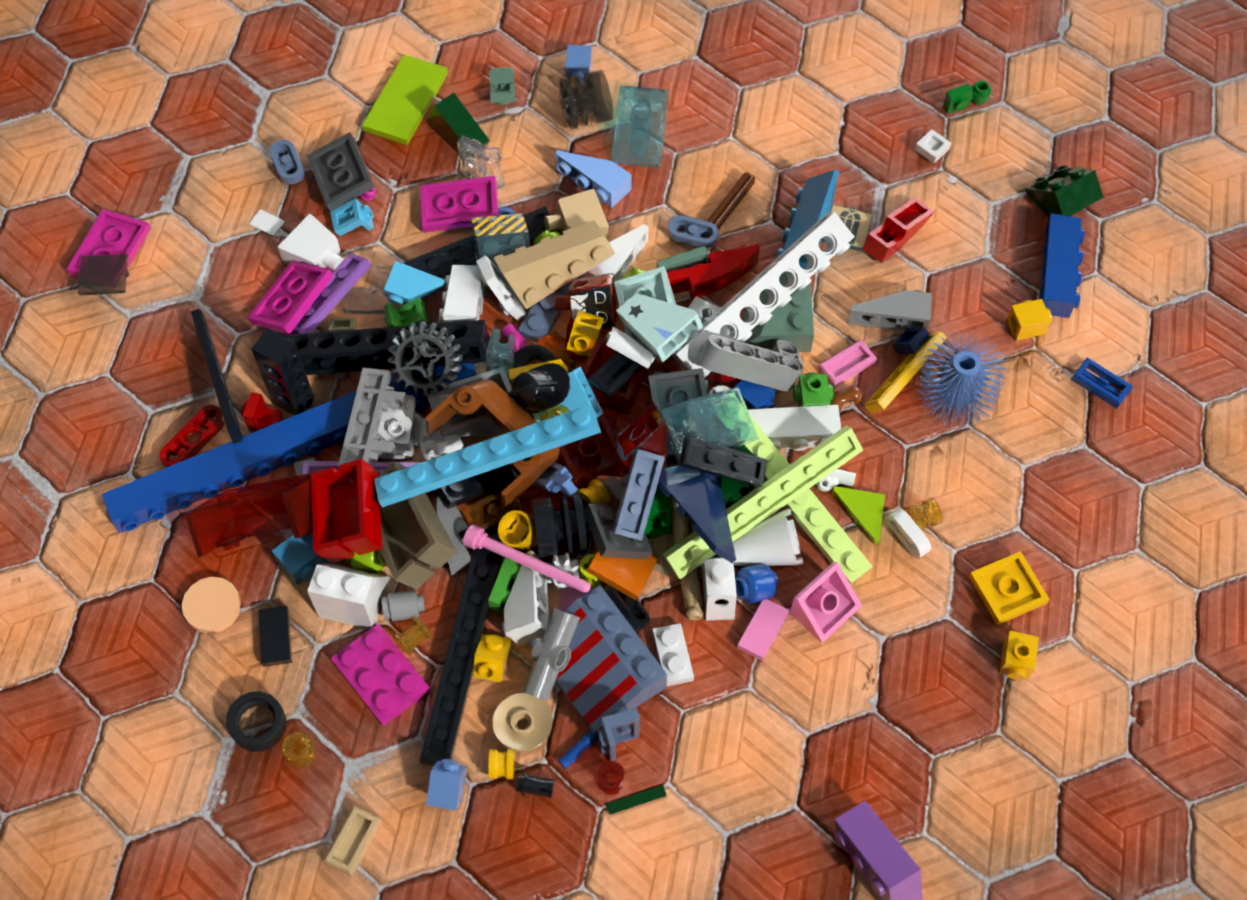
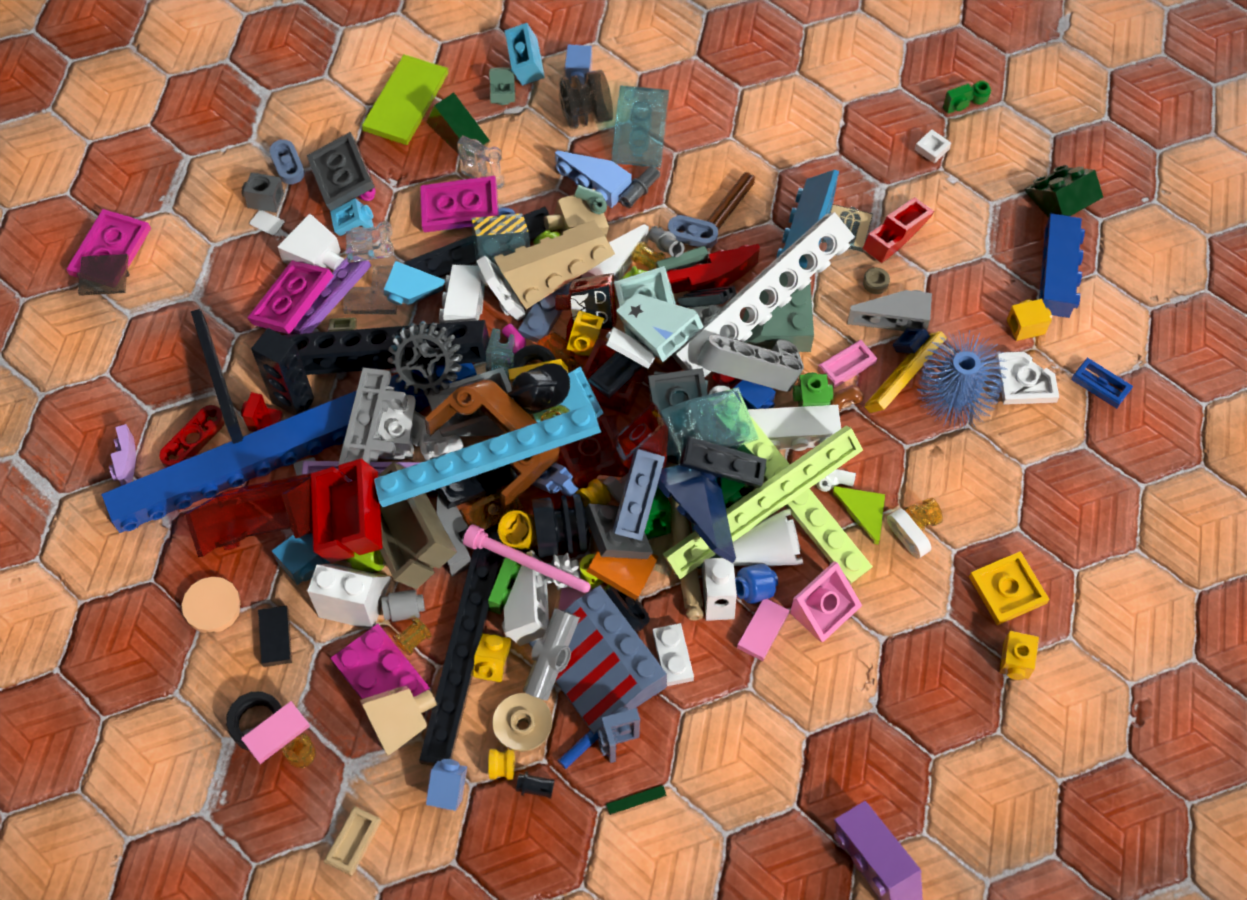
bright green bracket [384,297,429,327] -> none
clear red bush [597,760,624,795] -> none
none -> lavender slope [109,424,136,485]
none -> bright pink tile [241,701,310,764]
none -> dark grey brick [242,172,284,213]
none -> clear plate [346,221,394,263]
none -> tan torso [360,686,437,756]
none -> medium azure brick [505,23,545,85]
none -> sand green arm [574,185,607,214]
none -> dark grey axle [619,166,660,209]
none -> clear yellow bush [631,241,666,271]
none -> light grey pin [648,226,684,257]
none -> black tile [678,286,737,308]
none -> dark tan tile [863,268,890,294]
none -> white plate [996,352,1059,405]

